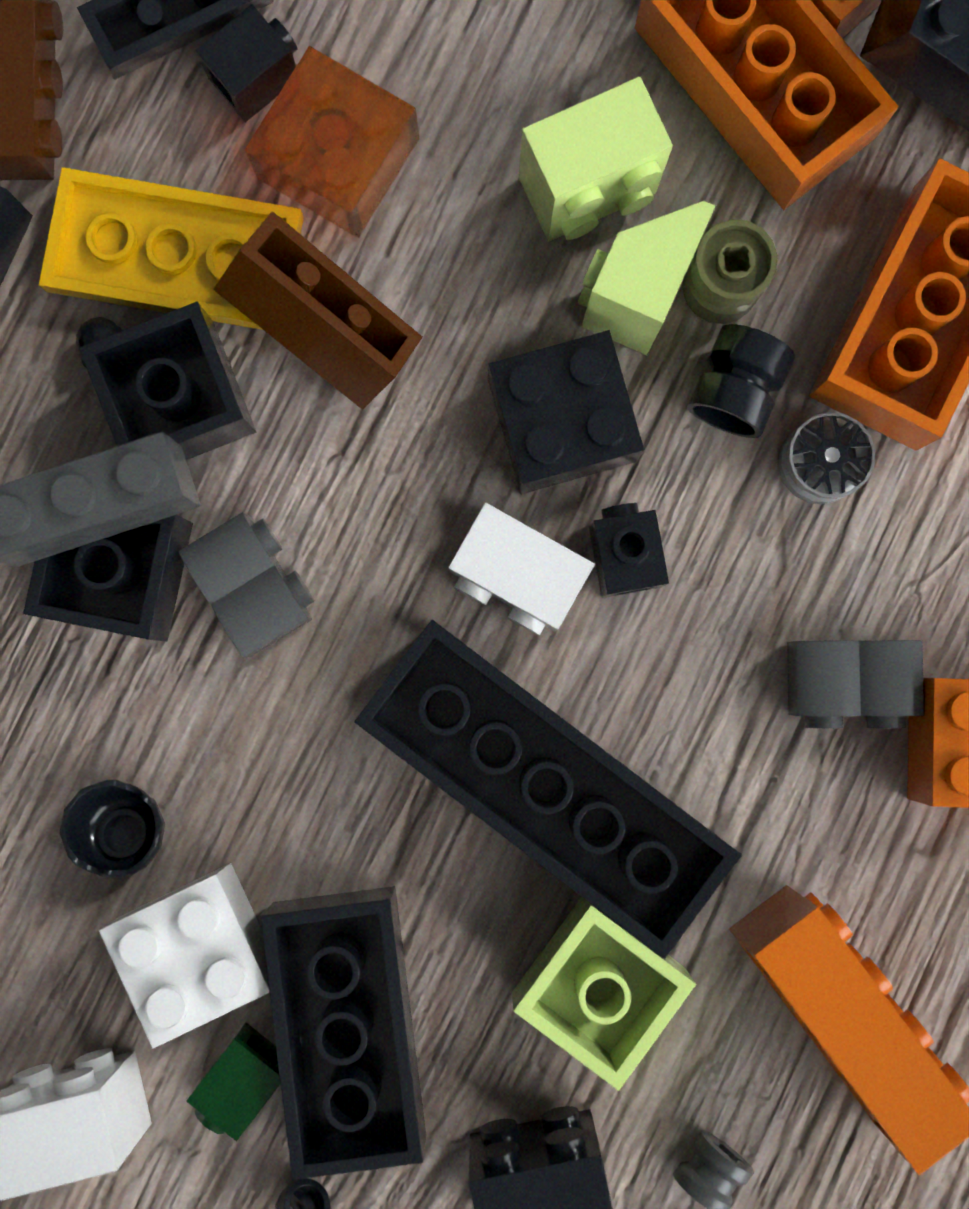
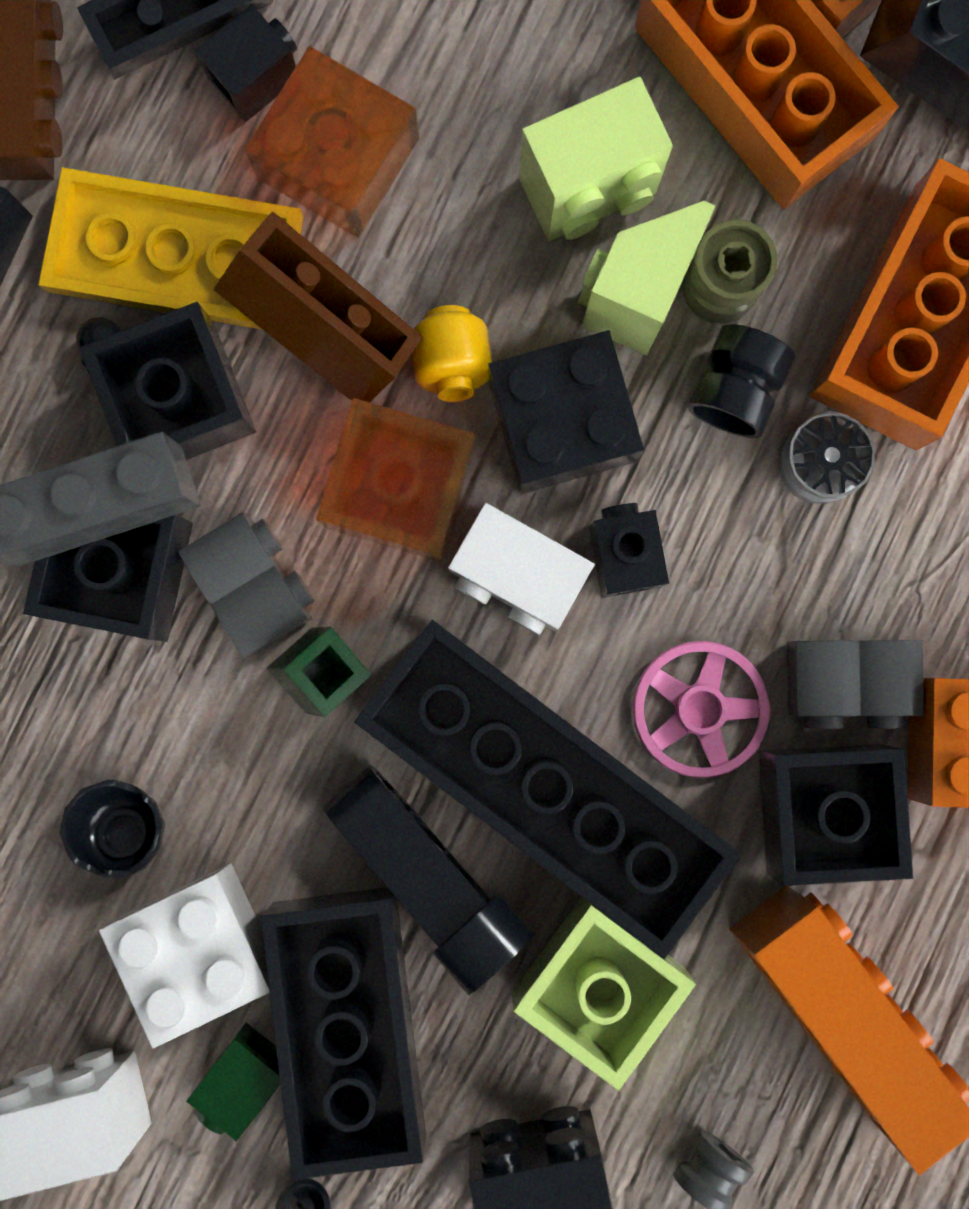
none -> dark green brick [267,627,372,718]
none -> clear orange brick [316,398,476,562]
none -> black beam [323,765,534,995]
none -> yellow head [412,305,492,402]
none -> bright pink wheel [633,641,770,778]
none -> black brick [759,744,913,886]

